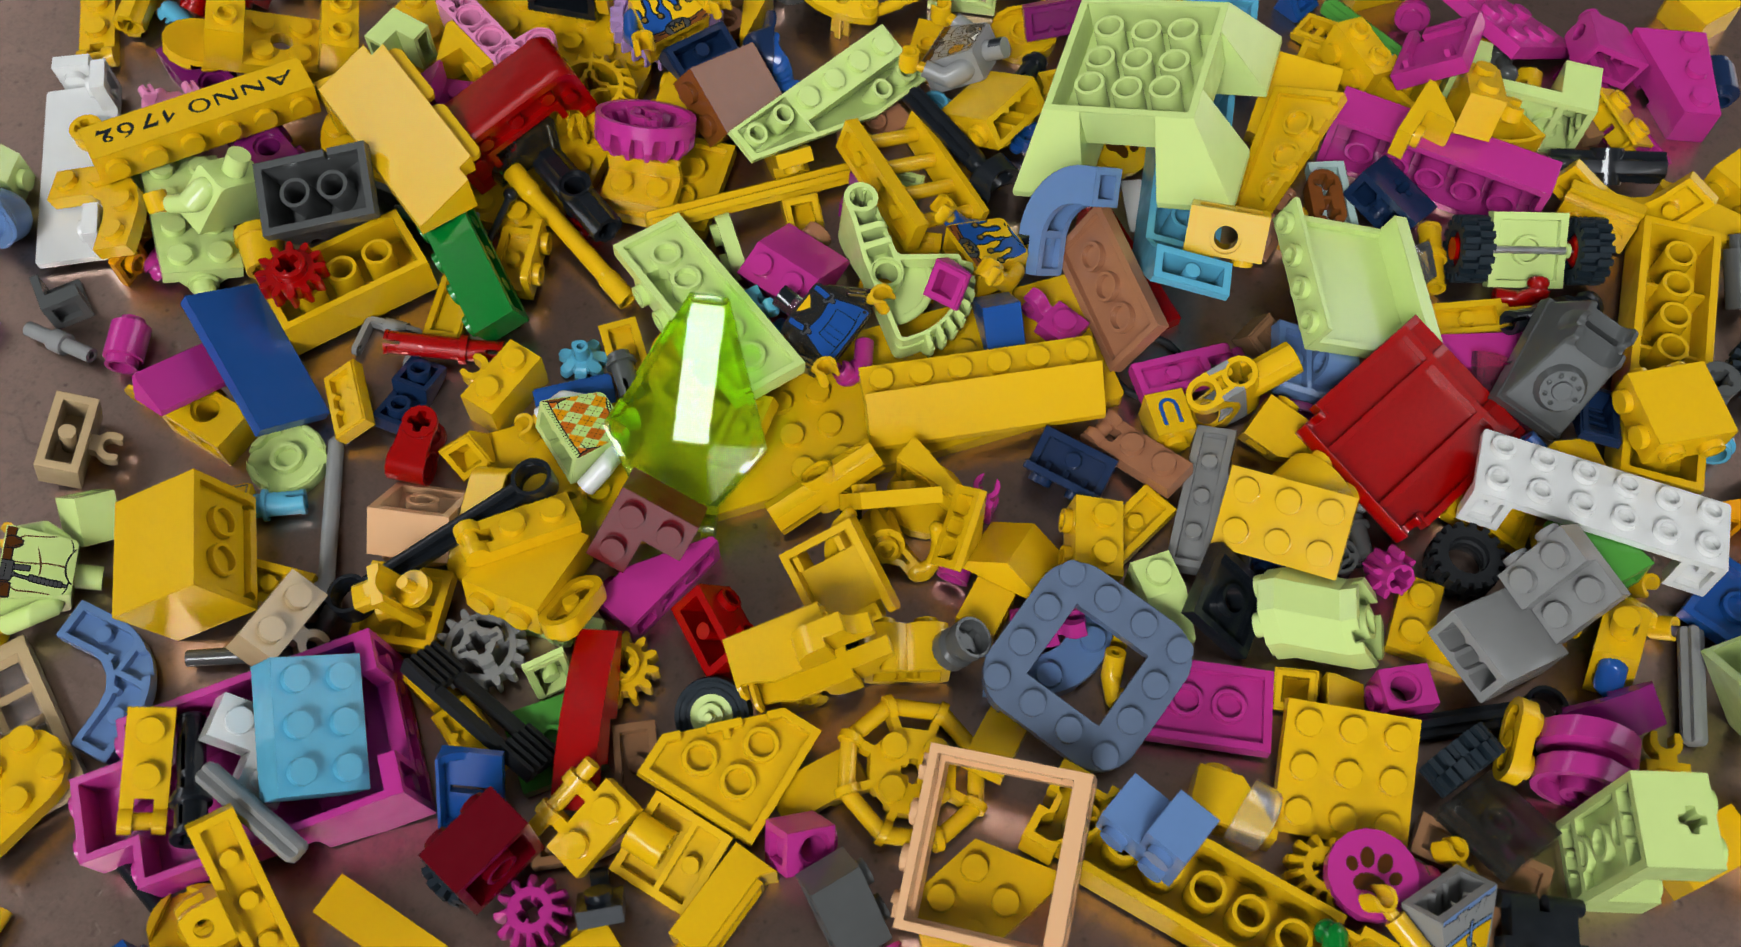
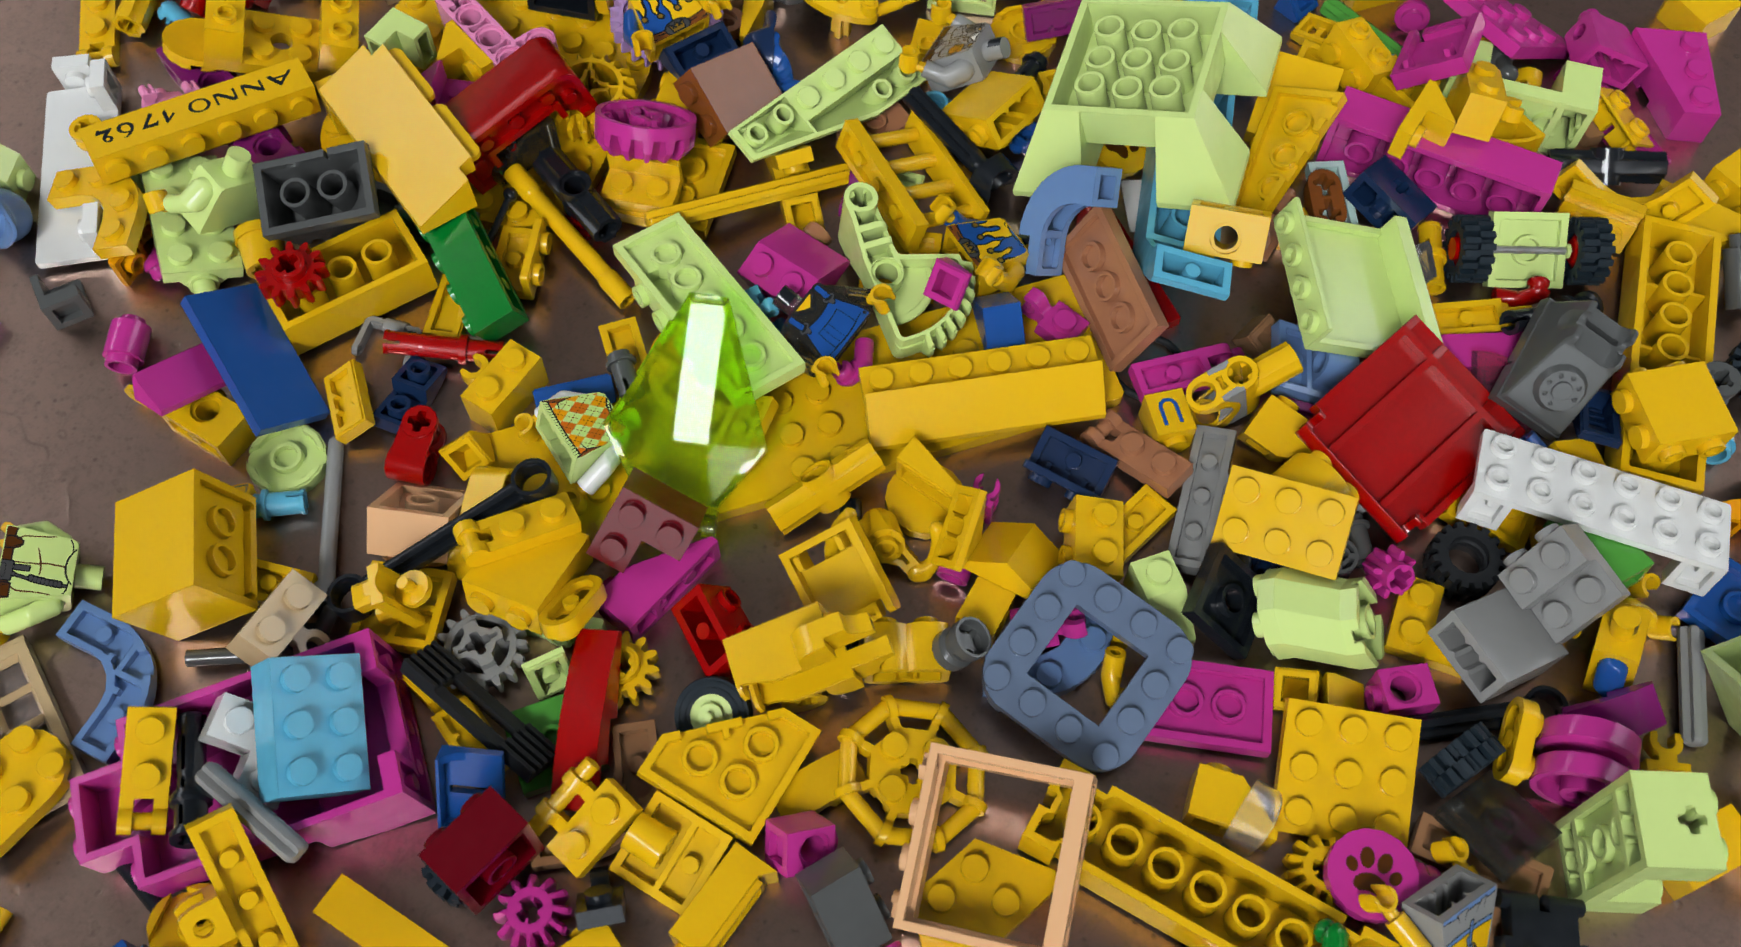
light grey bar [23,321,97,363] -> none
tan brick [33,390,125,489] -> none
yellowish green panel [55,489,117,547] -> none
medium azure plant [559,339,608,380] -> none
yellowish green plate [709,212,745,281] -> none
yellow plate [839,480,943,511] -> none
yellow slope [960,706,1028,786] -> none
medium blue brick [1096,773,1220,887] -> none
dark blue brick [1711,55,1740,109] -> none

